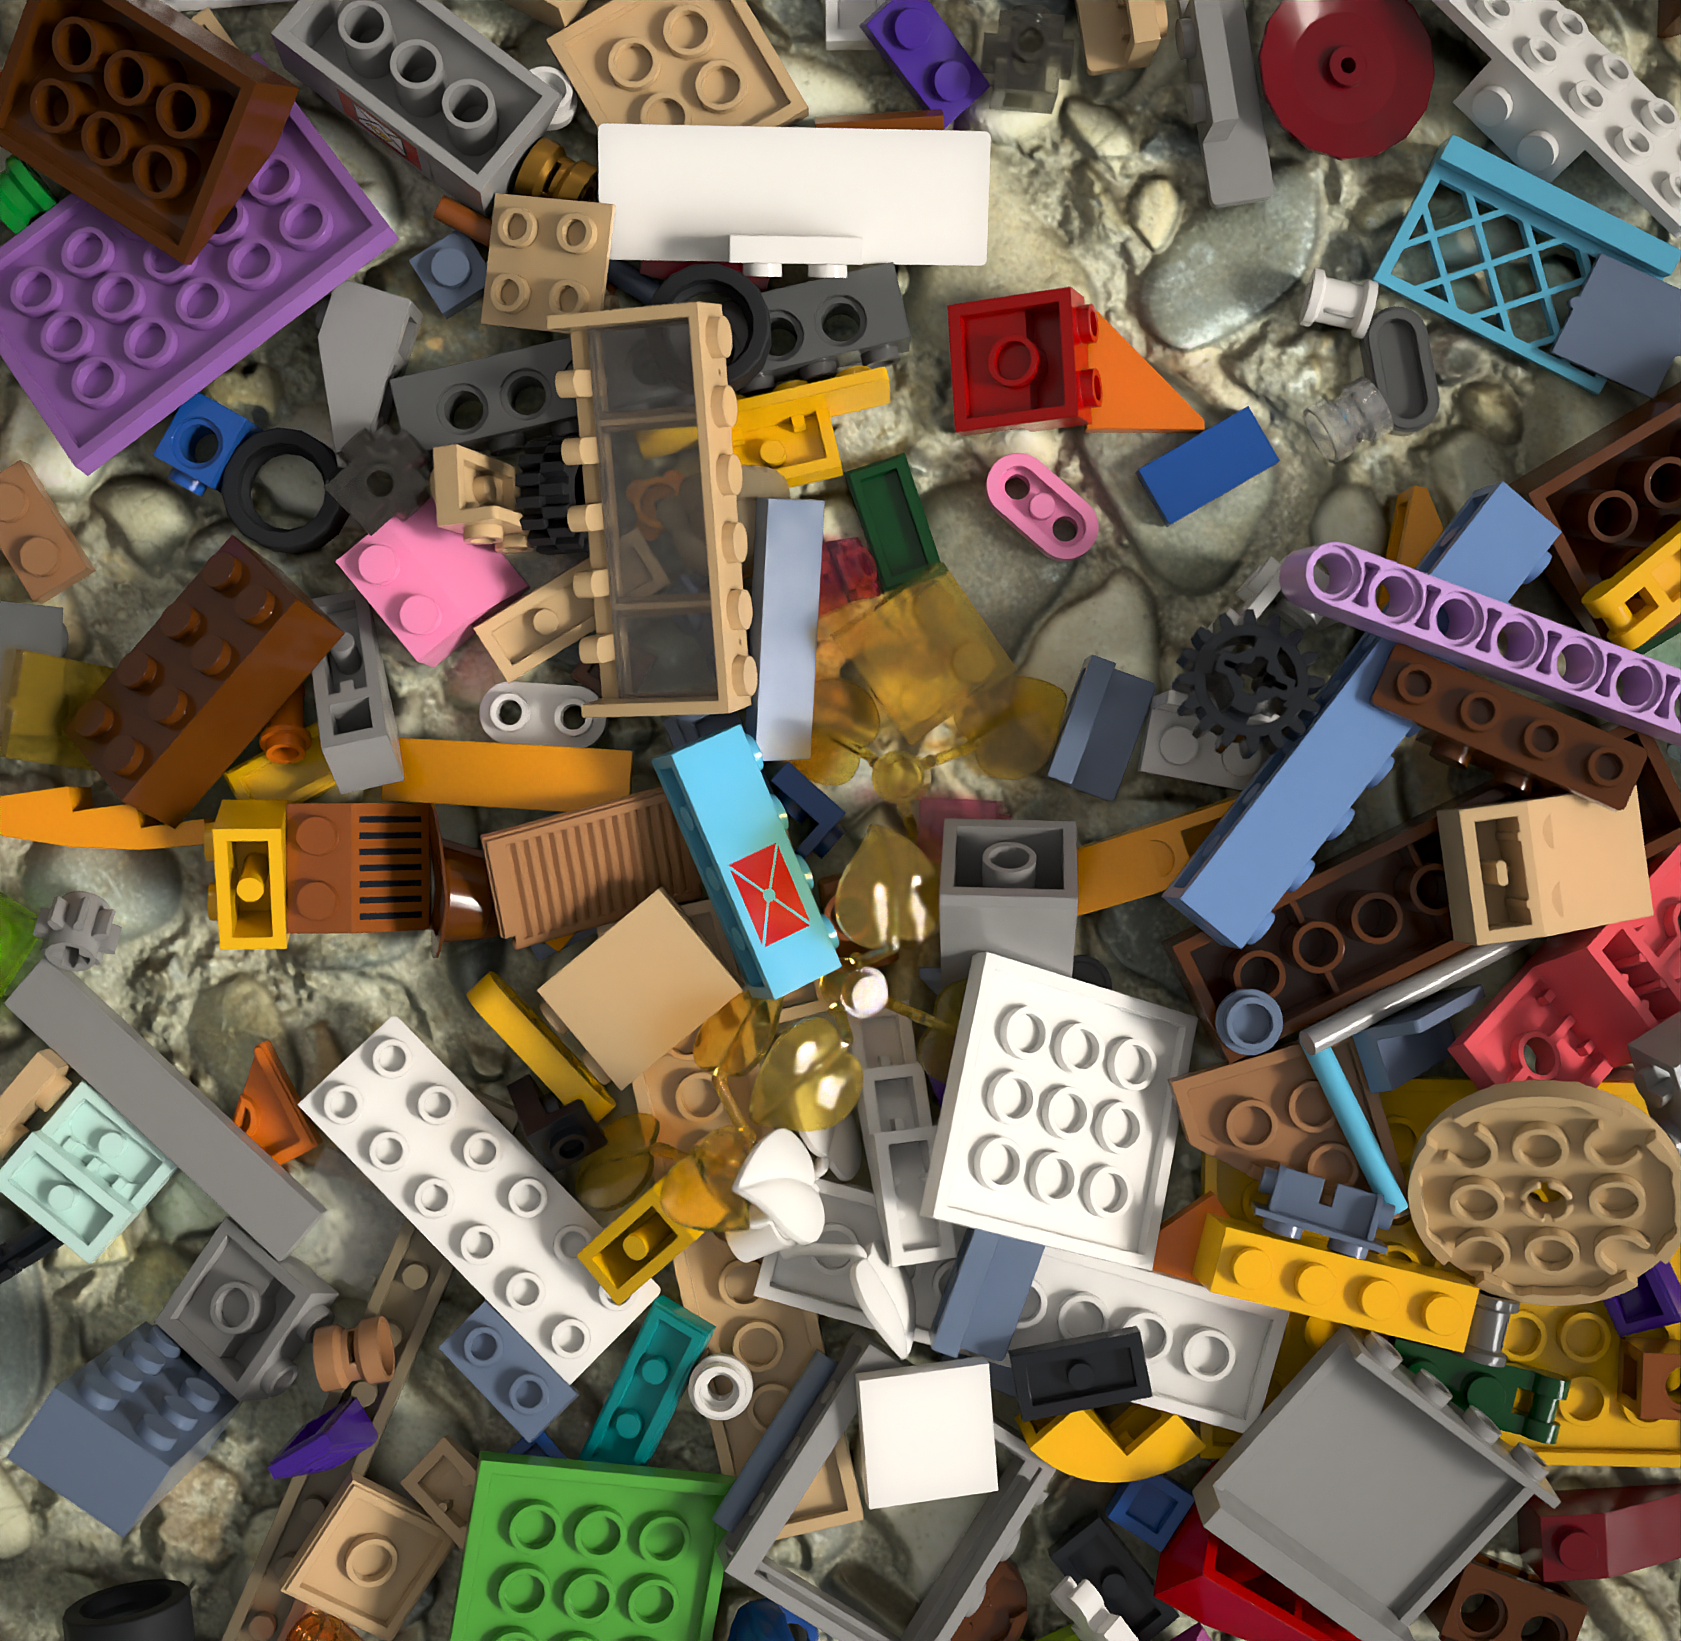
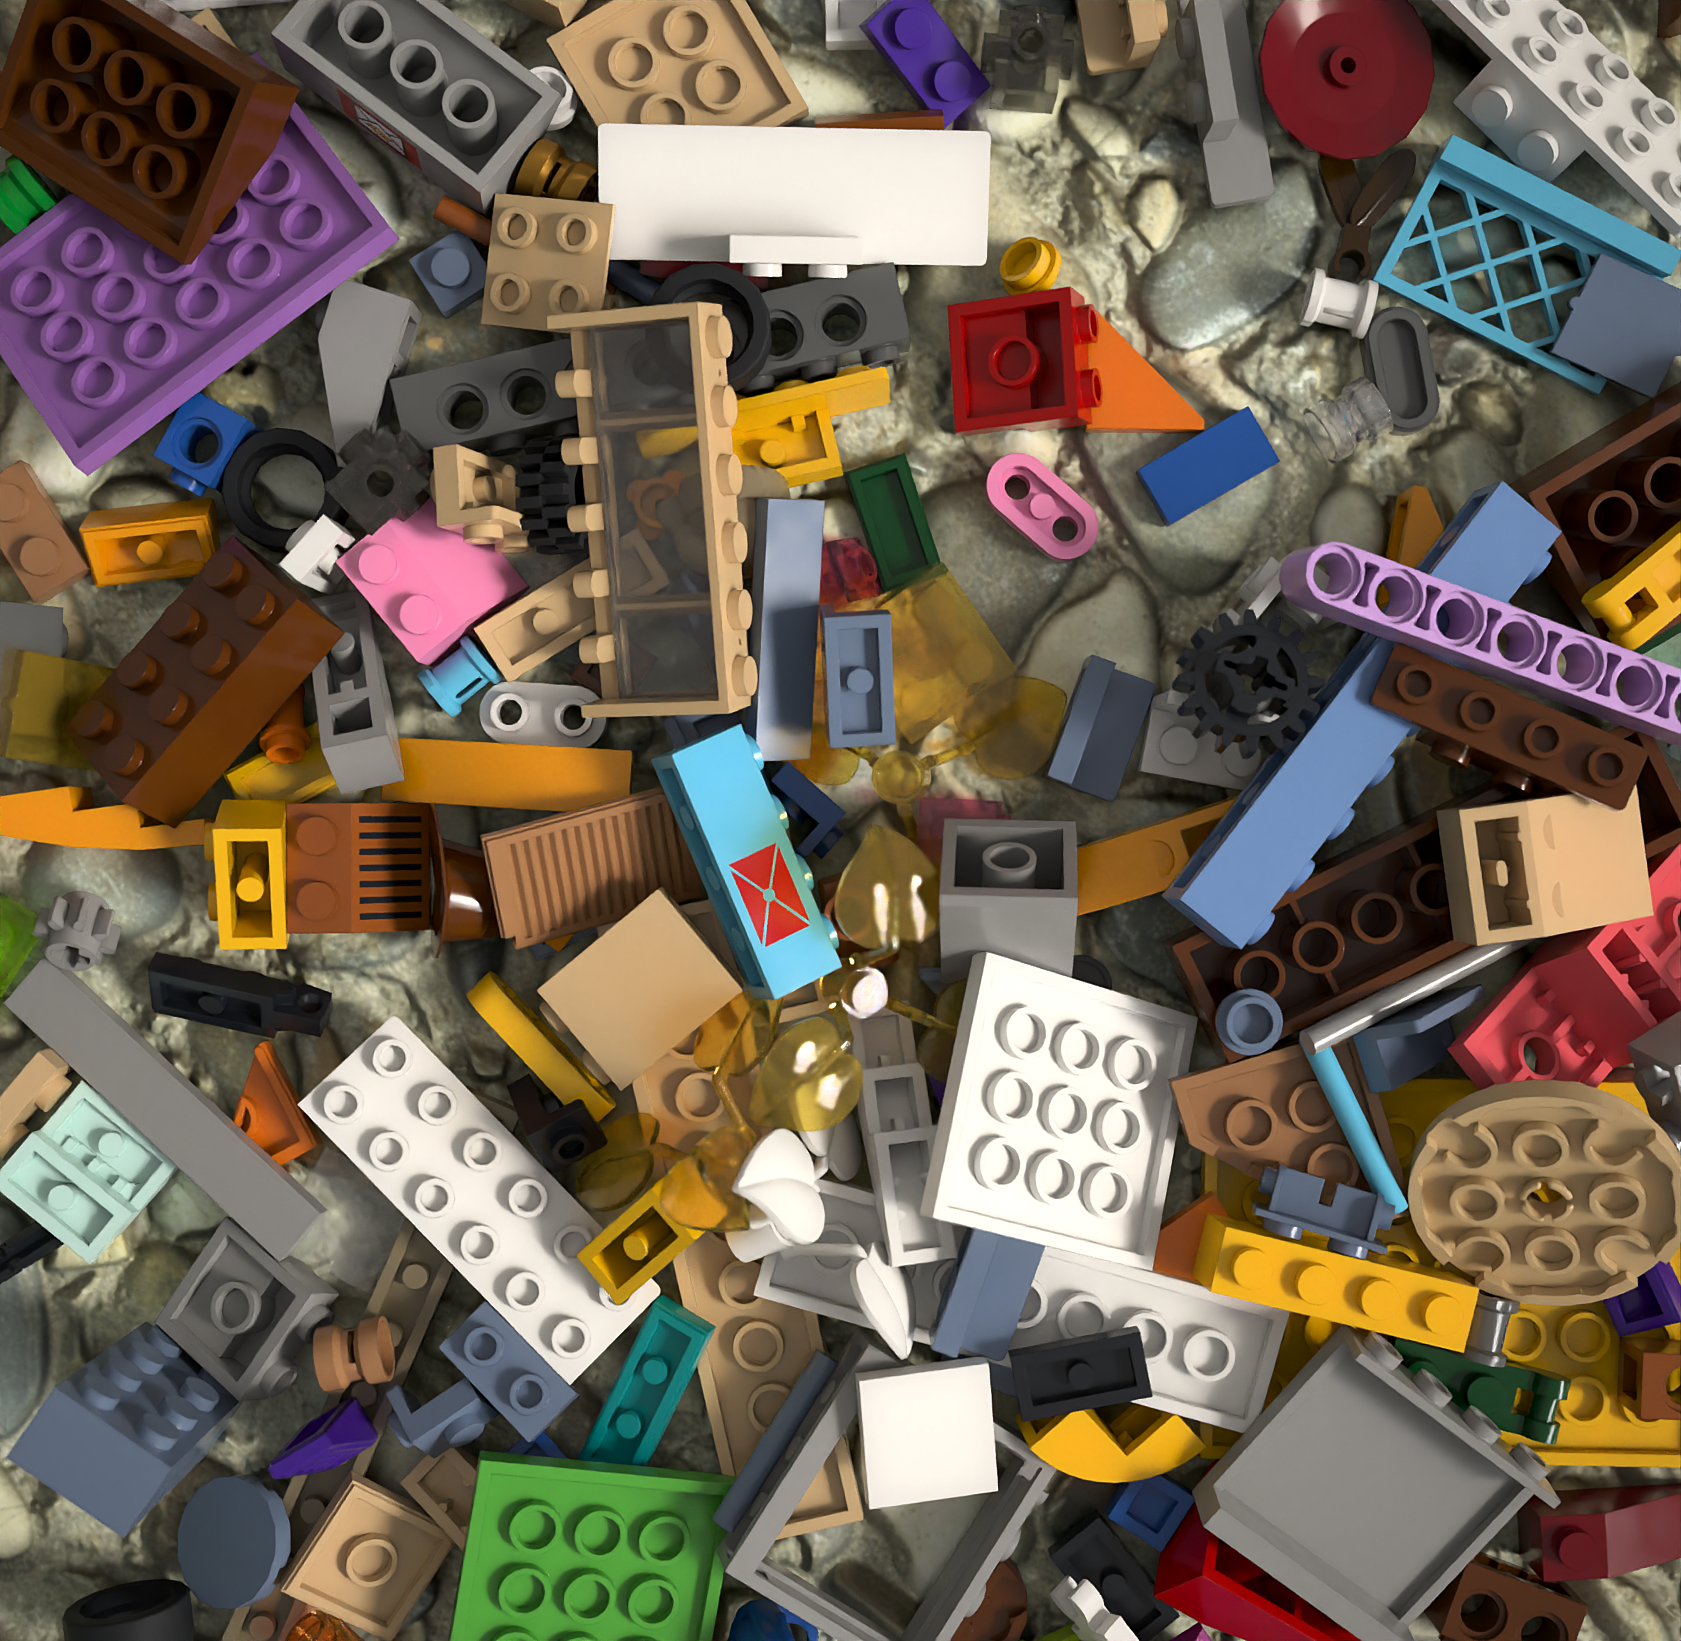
white plate [688,1353,753,1420] -> none
none -> light orange slope [79,498,221,587]
none -> black hinge [148,952,332,1039]
none -> sand blue tile [177,1474,291,1609]
none -> white plate [279,515,362,595]
none -> sand blue bracket [385,1377,499,1459]
none -> medium azure bush [418,634,504,717]
none -> sand blue panel [819,604,896,748]
none -> yellow plate [999,237,1061,295]
none -> dark brown piece [1317,149,1416,284]

